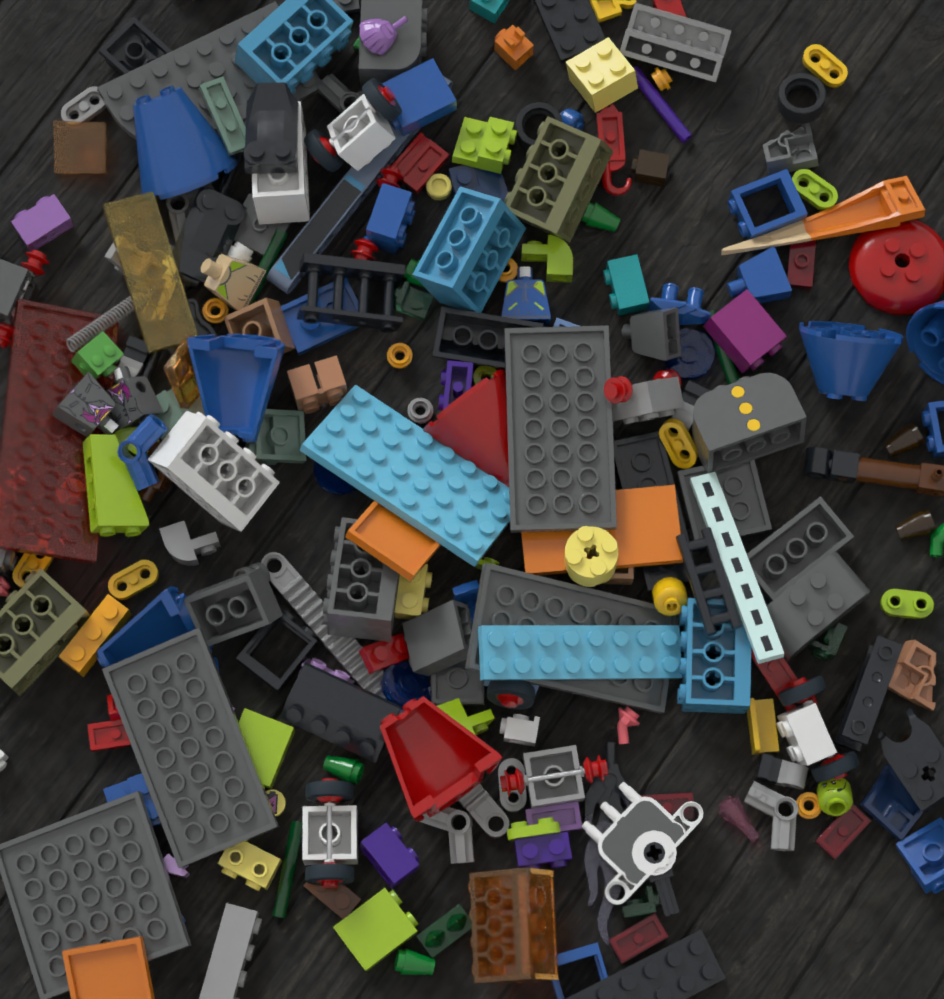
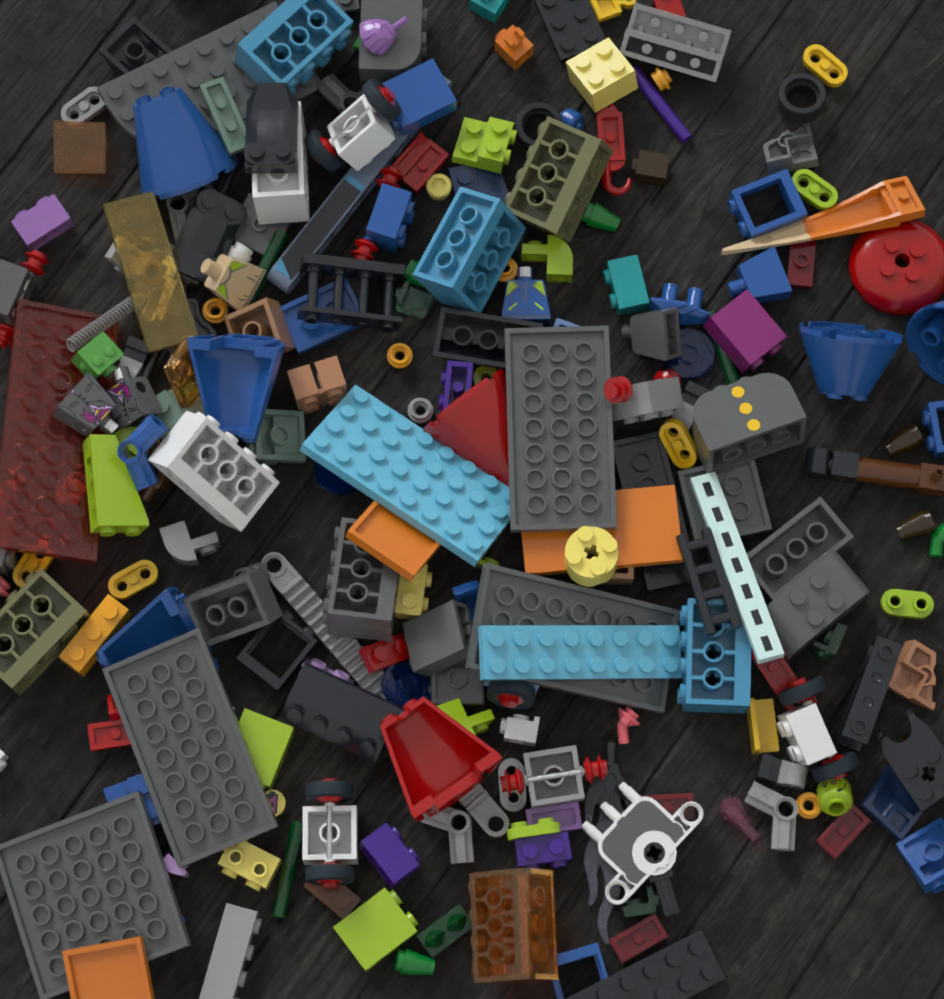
green cone [323,755,365,784] -> none
yellow head [652,577,688,616] -> none

